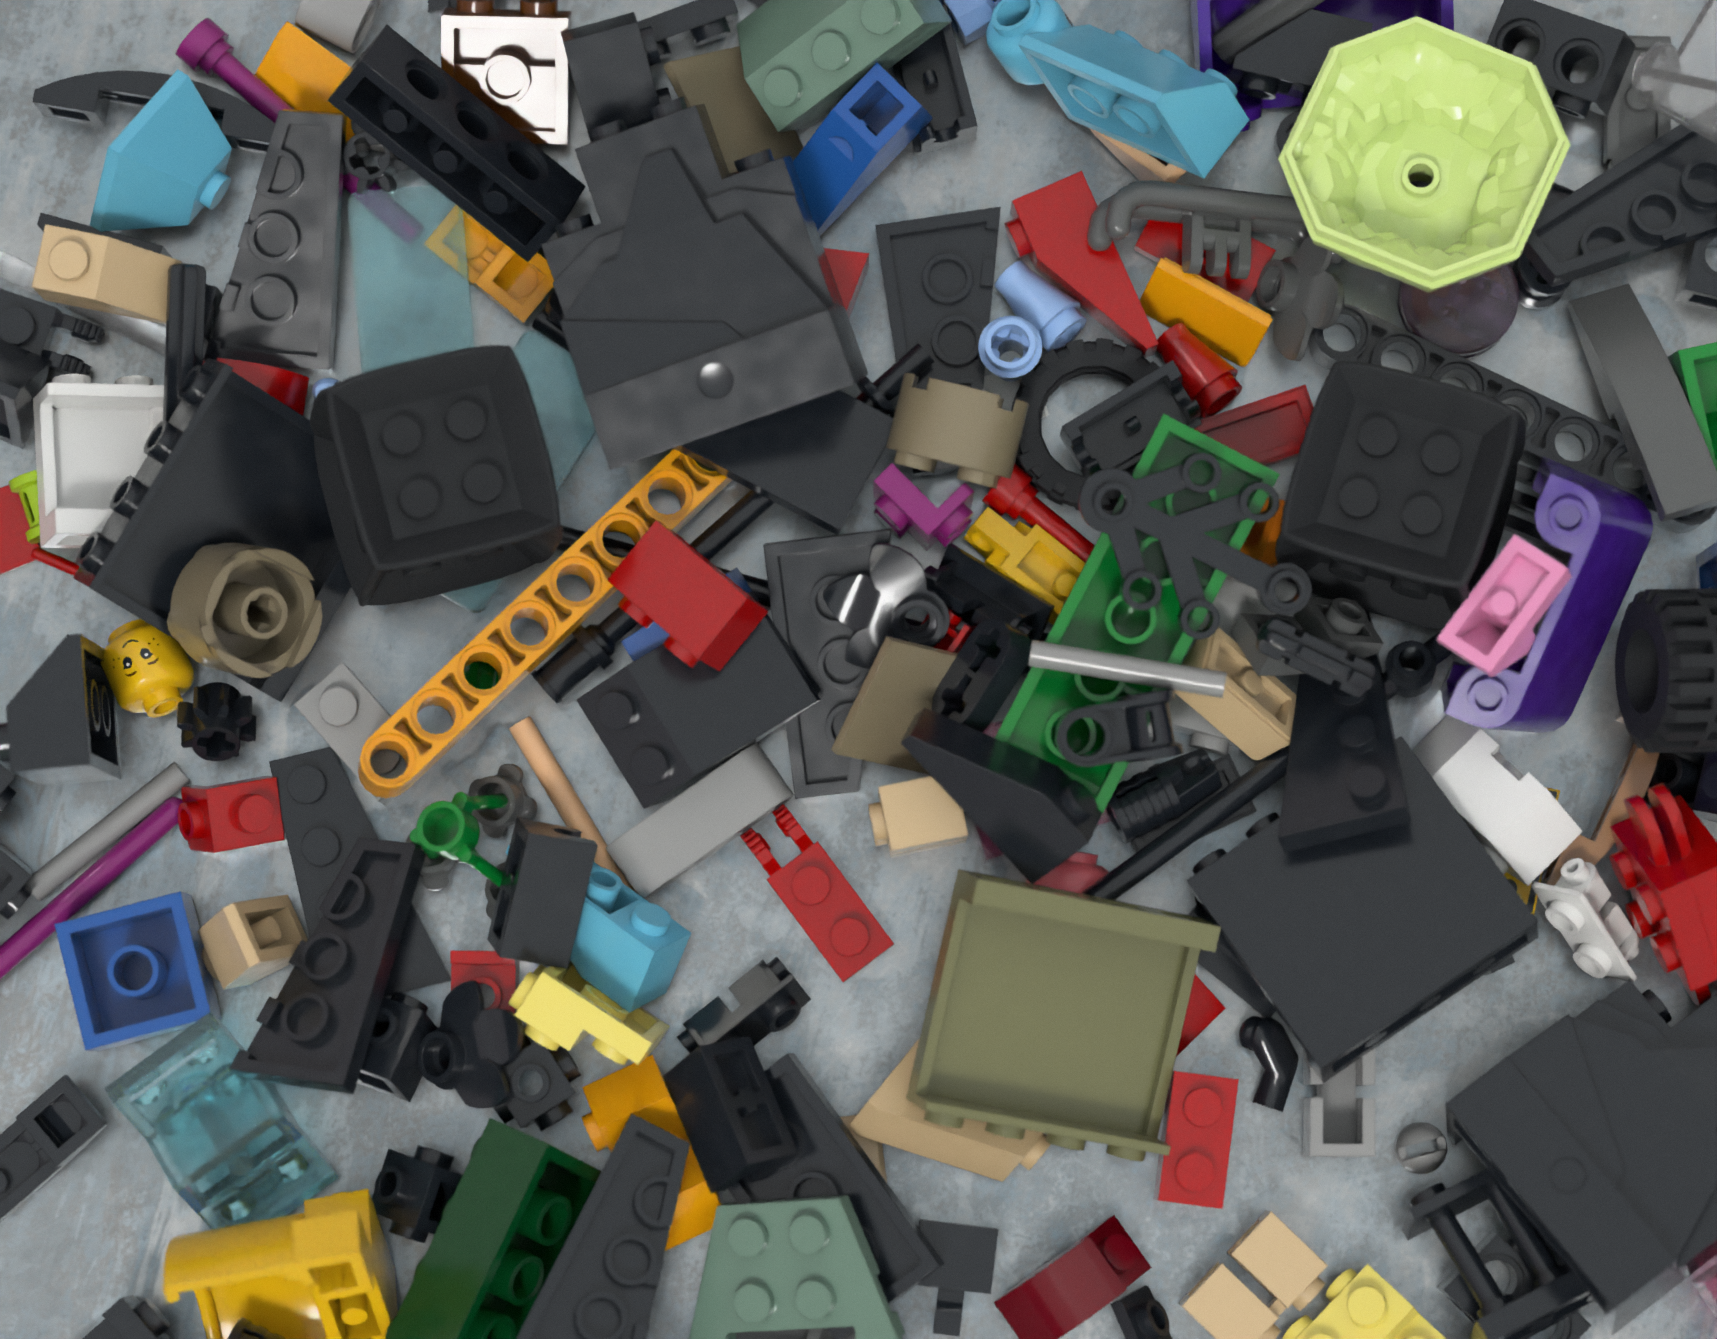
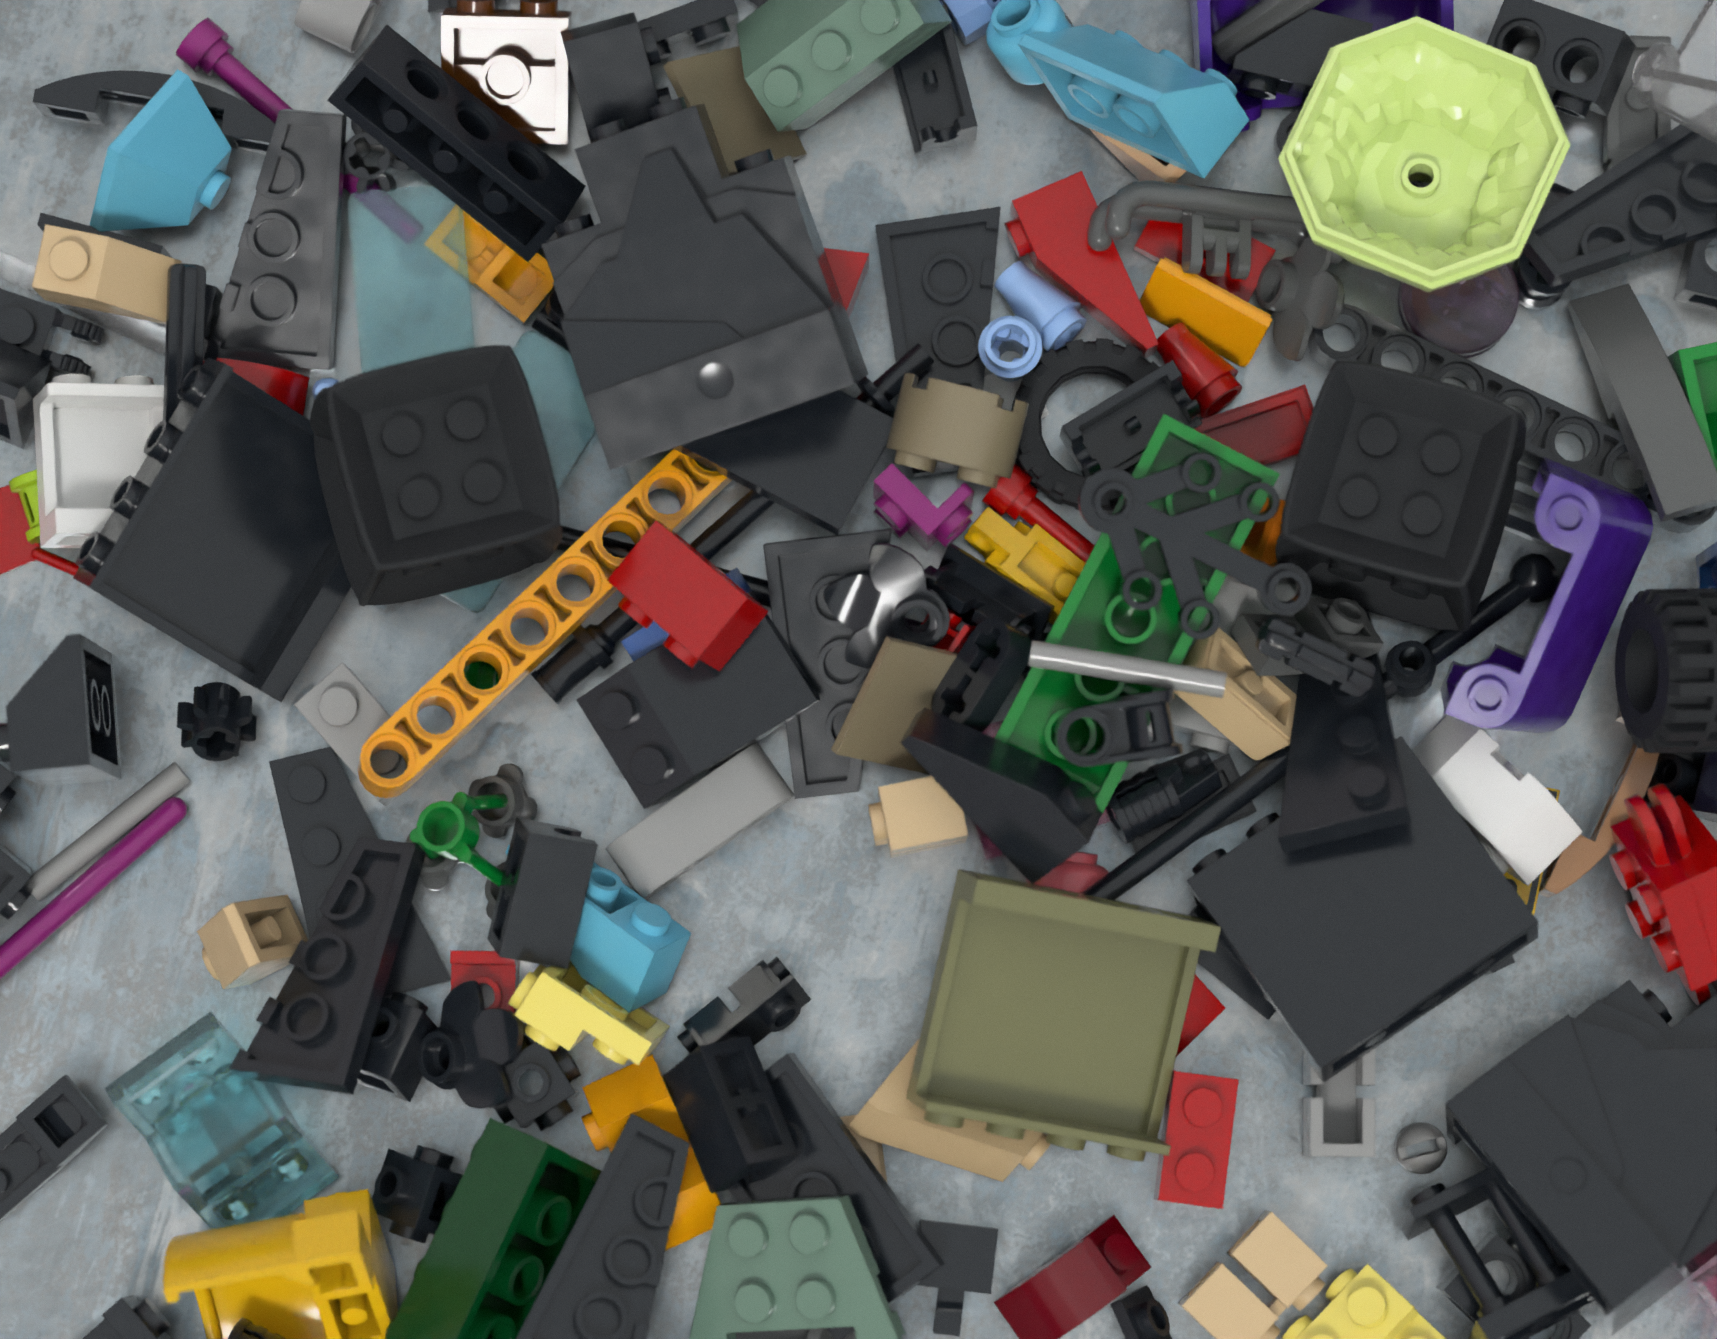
blue brick [54,891,222,1052] -> none
yellow head [101,619,195,718] -> none
dark tan brick [167,543,322,678] -> none
red bracket [177,776,285,853] -> none
light orange slope [254,21,355,141] -> none
light nougat bar [509,716,634,891] -> none
red hinge [740,804,894,983] -> none
blue slope [793,63,933,236] -> none
black arm [1239,1016,1298,1112] -> none
bright pink slope [1437,534,1571,677] -> none
white hinge [1531,858,1640,983] -> none

